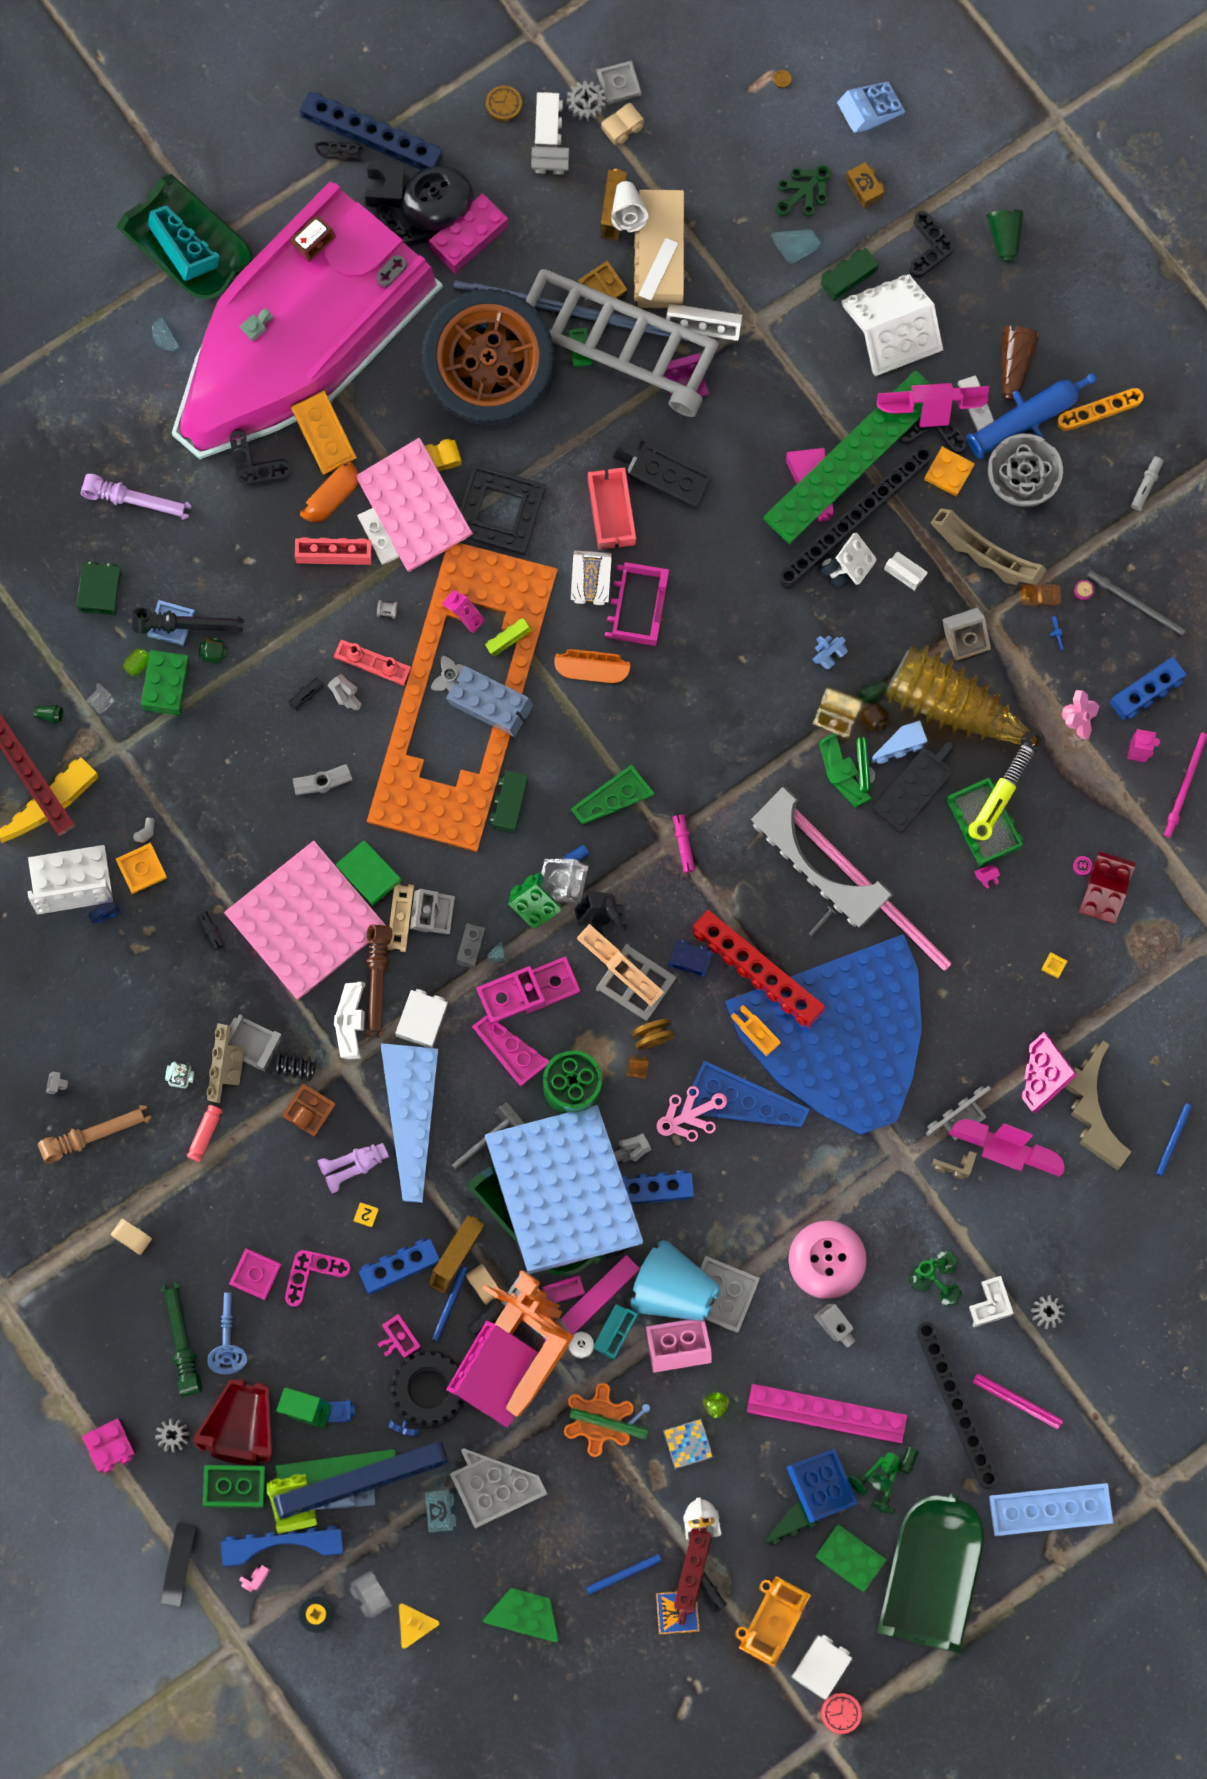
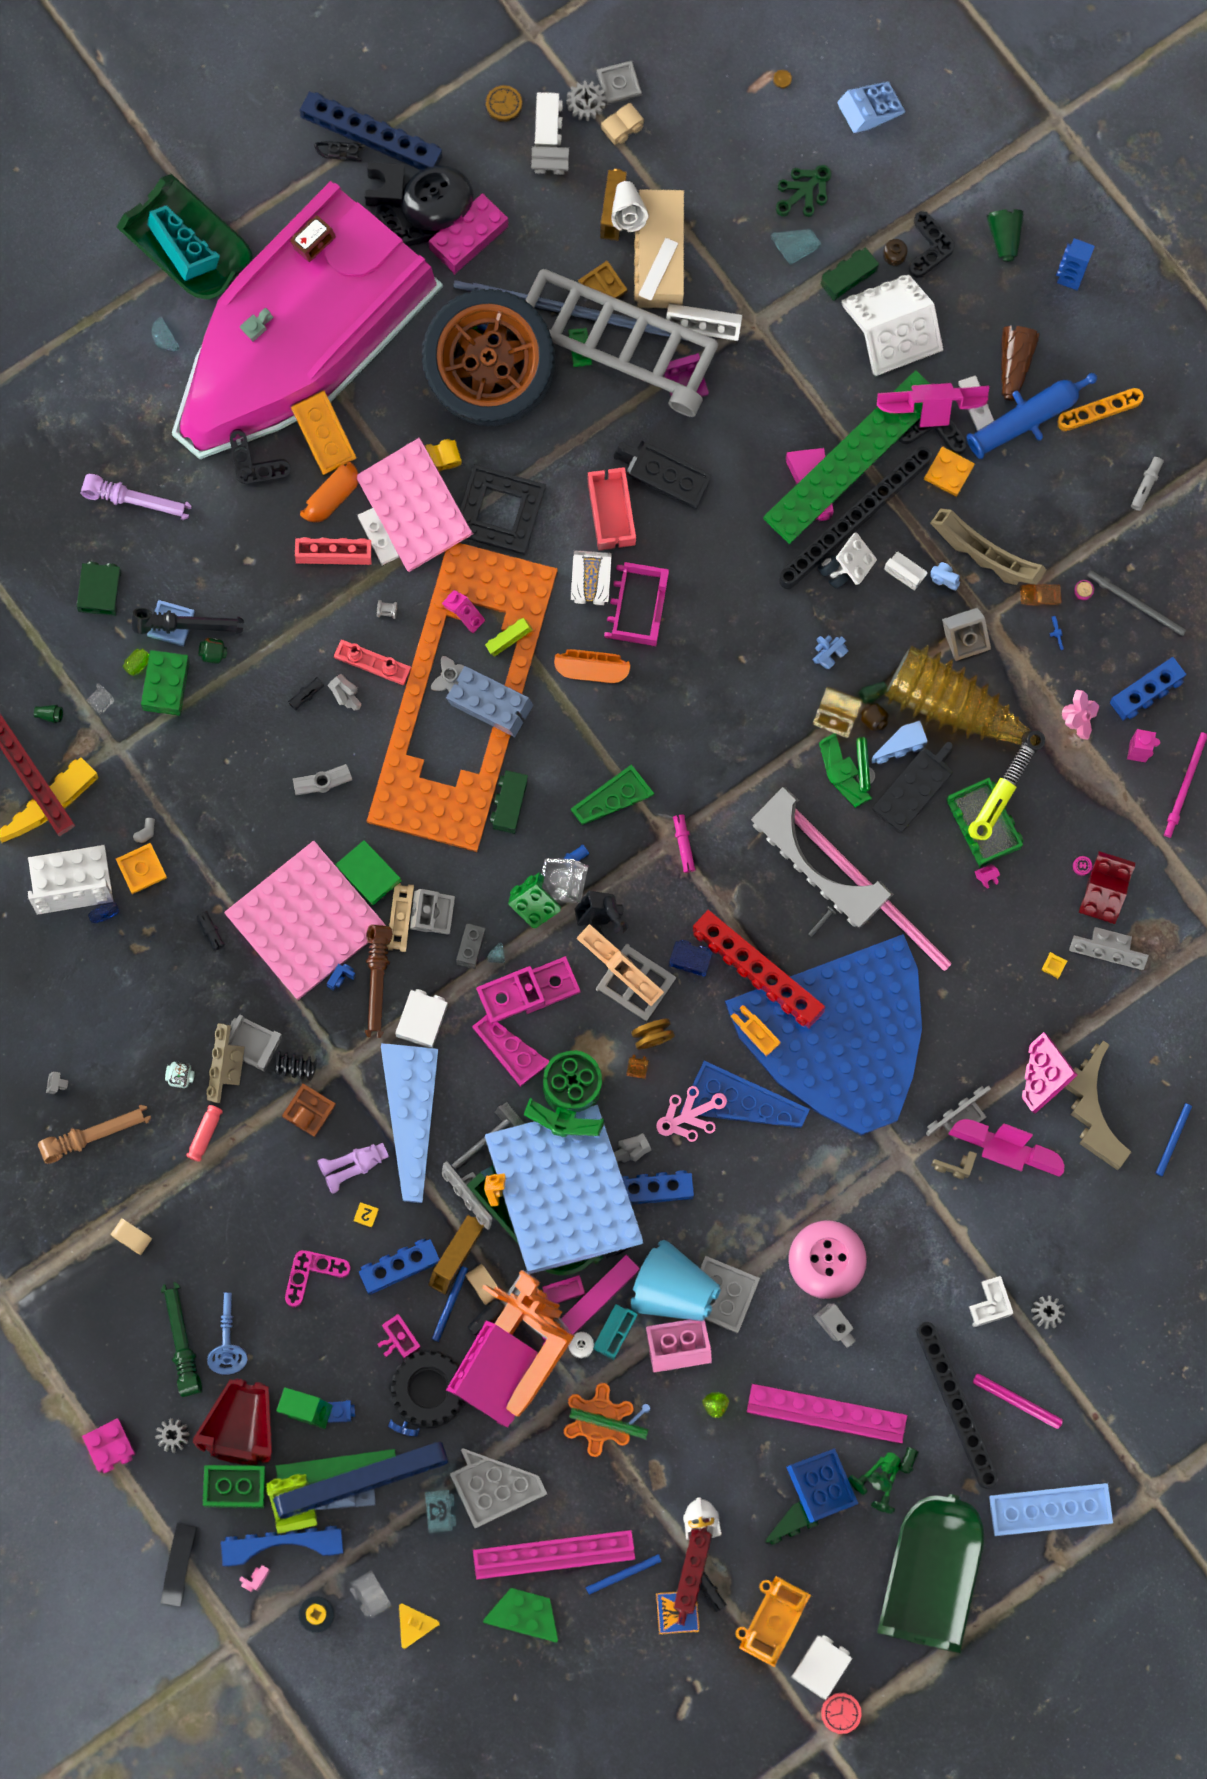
dark pink plate [229,1249,282,1300] -> none
white plate [334,982,366,1059] -> none
dark grey beam [377,255,406,288] -> none
tile [663,1419,713,1469] -> none
green plate [815,1524,886,1593] -> none
pearl gold brick [845,162,885,209] -> none
dark green plant [909,1250,962,1306] -> none
light grey brick [988,434,1063,507] -> none
none -> blue bracket [327,964,355,991]
none -> light grey bracket [442,1162,492,1230]
none -> dark pink plate [473,1530,635,1580]
none -> light orange bracket [484,1173,506,1206]
none -> green plate [524,1098,604,1137]
none -> dark brown head [883,239,908,266]
none -> light blue plate [931,562,960,591]
none -> blue brick [1056,238,1095,291]
none -> light grey bracket [1069,927,1149,970]

